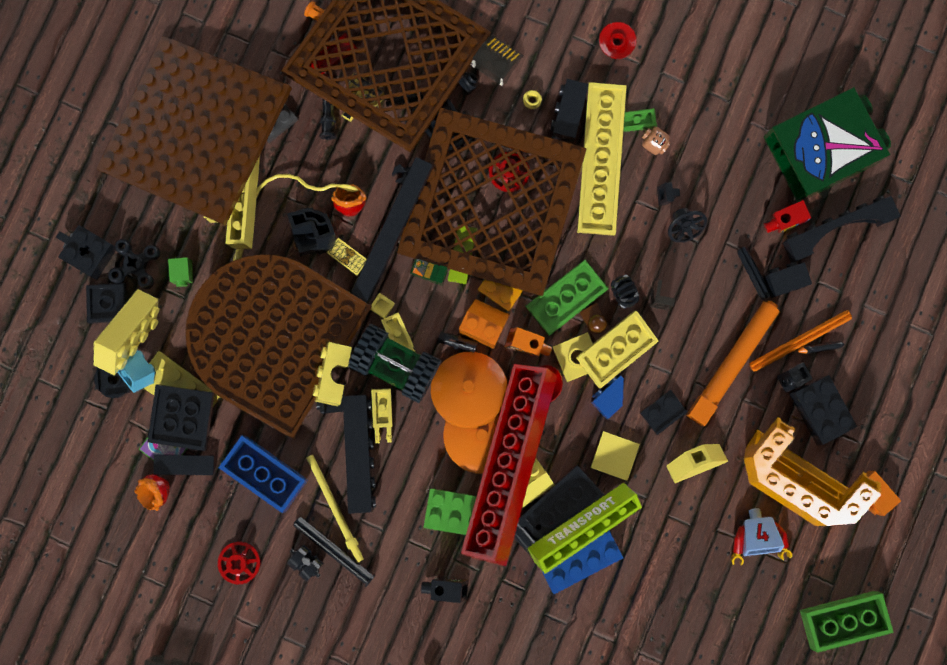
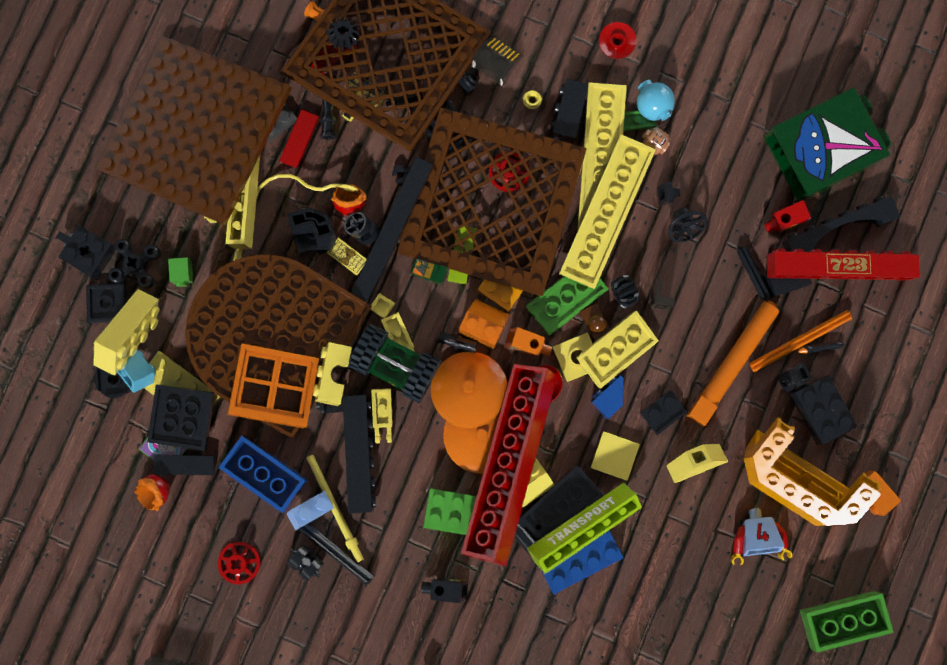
none -> orange window [227,344,319,428]
none -> red tile [279,110,319,169]
none -> light blue brick [286,491,334,530]
none -> black gear [327,17,360,51]
none -> black wheel [344,212,379,245]
none -> light yellow plate [559,134,656,289]
none -> medium azure brick [637,80,675,121]
none -> red brick [767,249,920,280]

